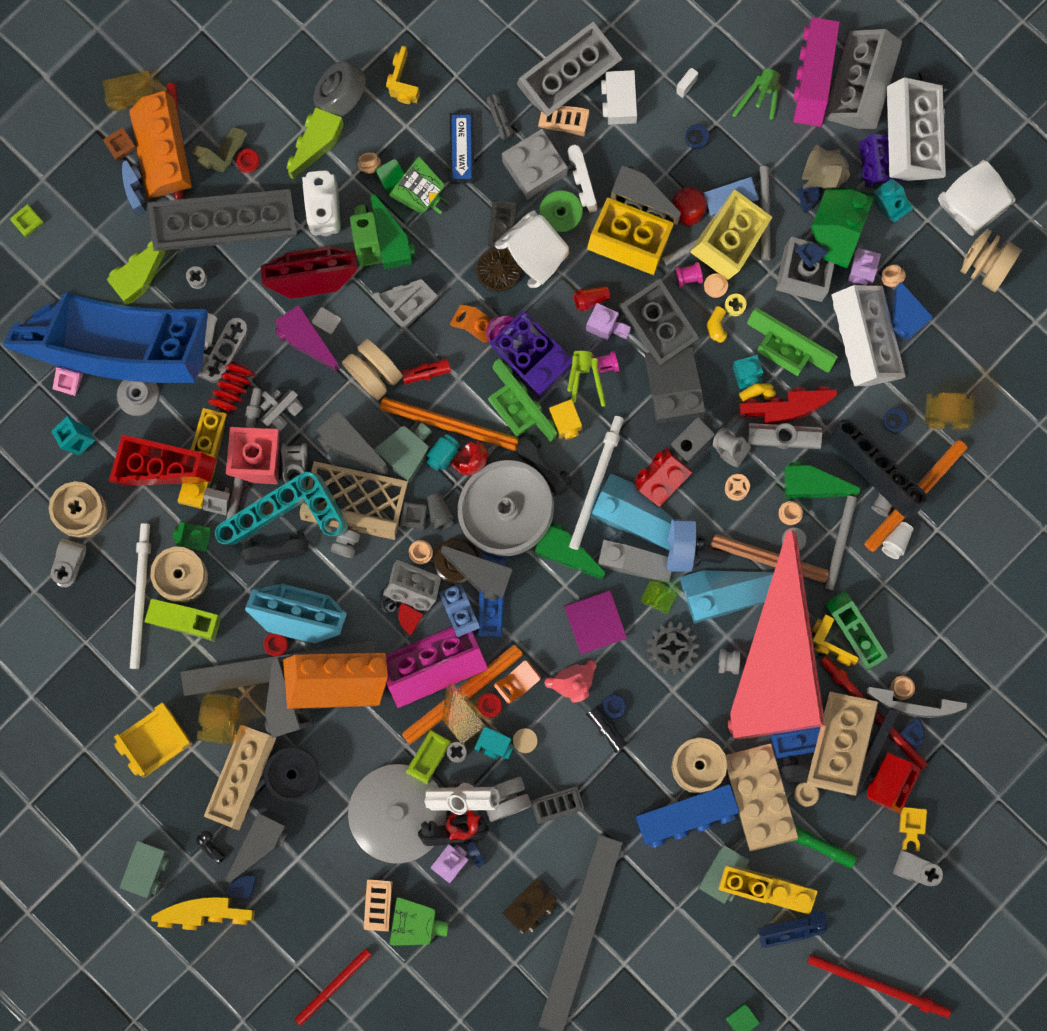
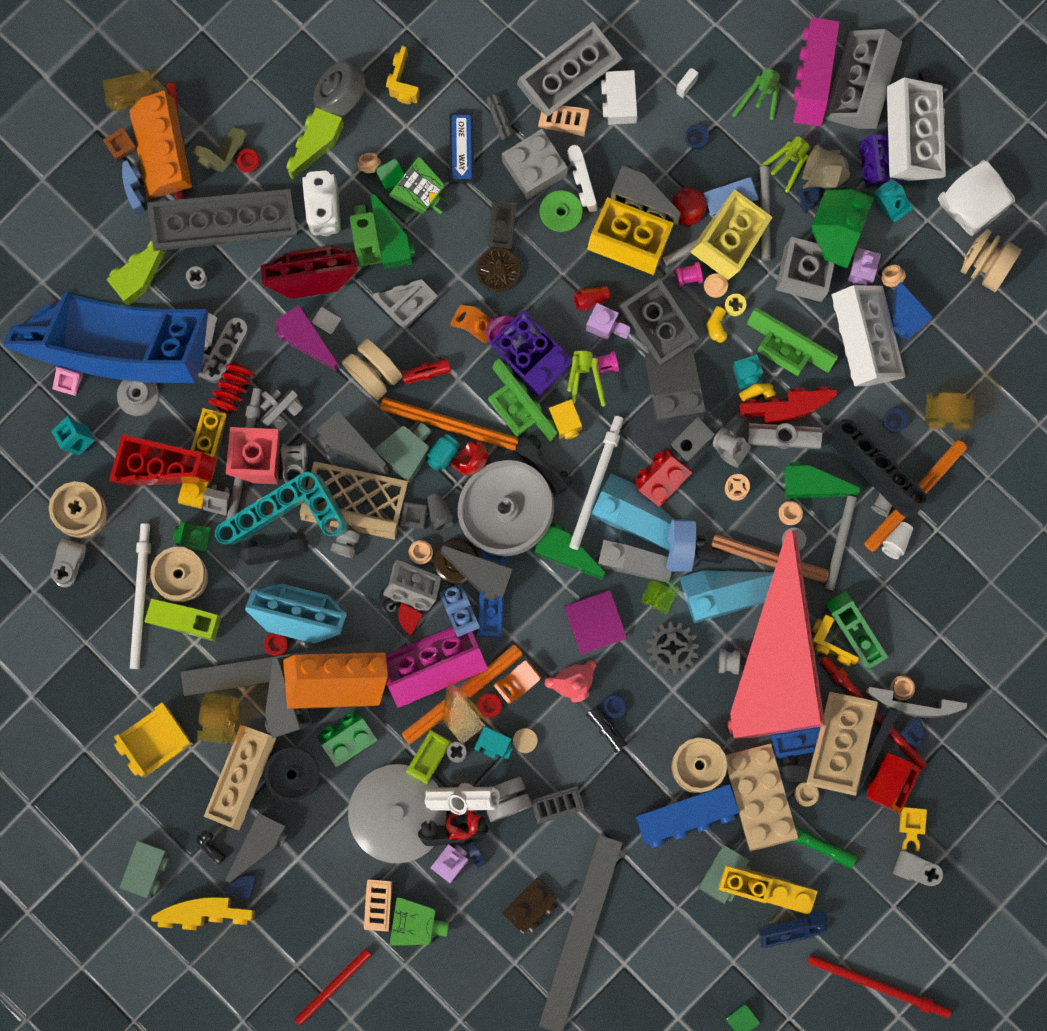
lime tile [10,204,44,238] -> none
white piece [495,211,569,288] -> none
dark blue tile [795,244,829,268] -> none
none -> green bracket [317,710,378,768]
none -> lime plant [762,136,810,193]

